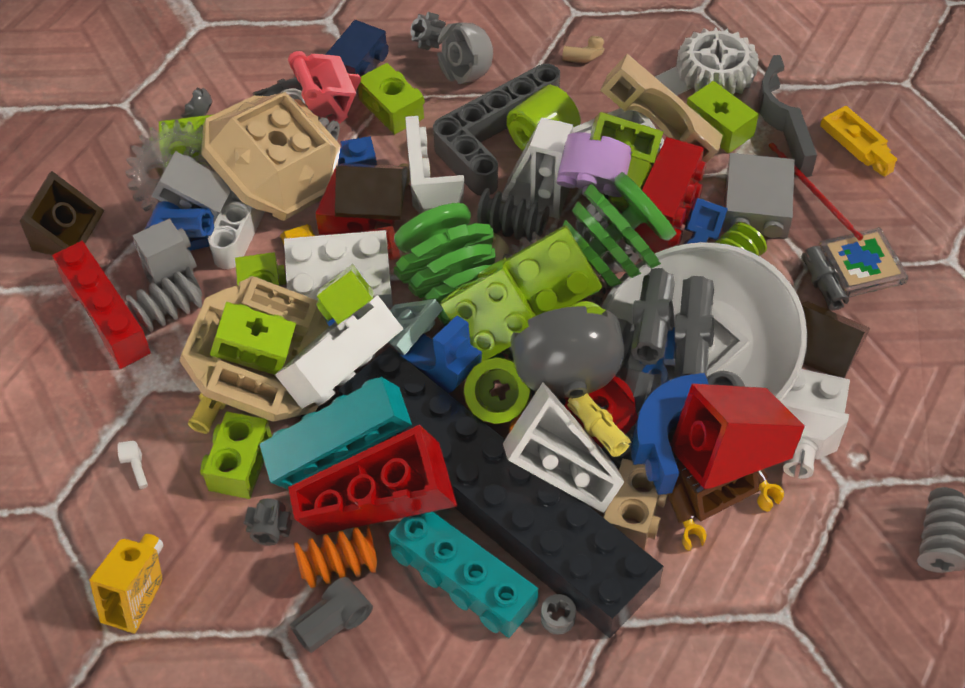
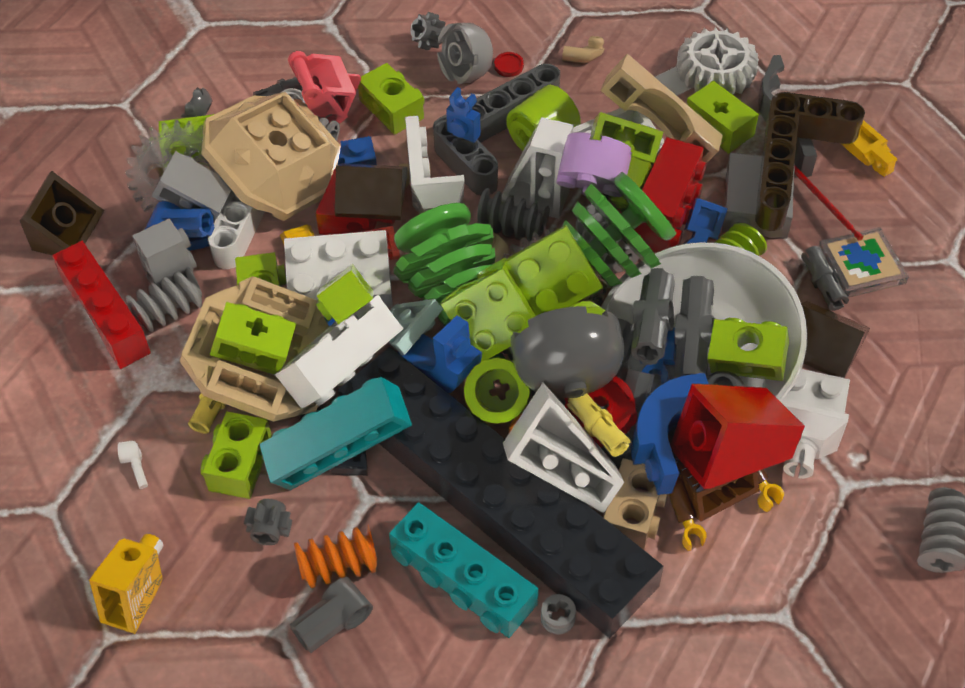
red wedge [288,424,457,535] -> none
dark blue brick [325,20,389,90] -> none
none -> blue plate [446,87,481,143]
none -> red piece [494,52,524,77]
none -> lime brick [707,318,789,381]
none -> dark brown beam [755,92,865,231]

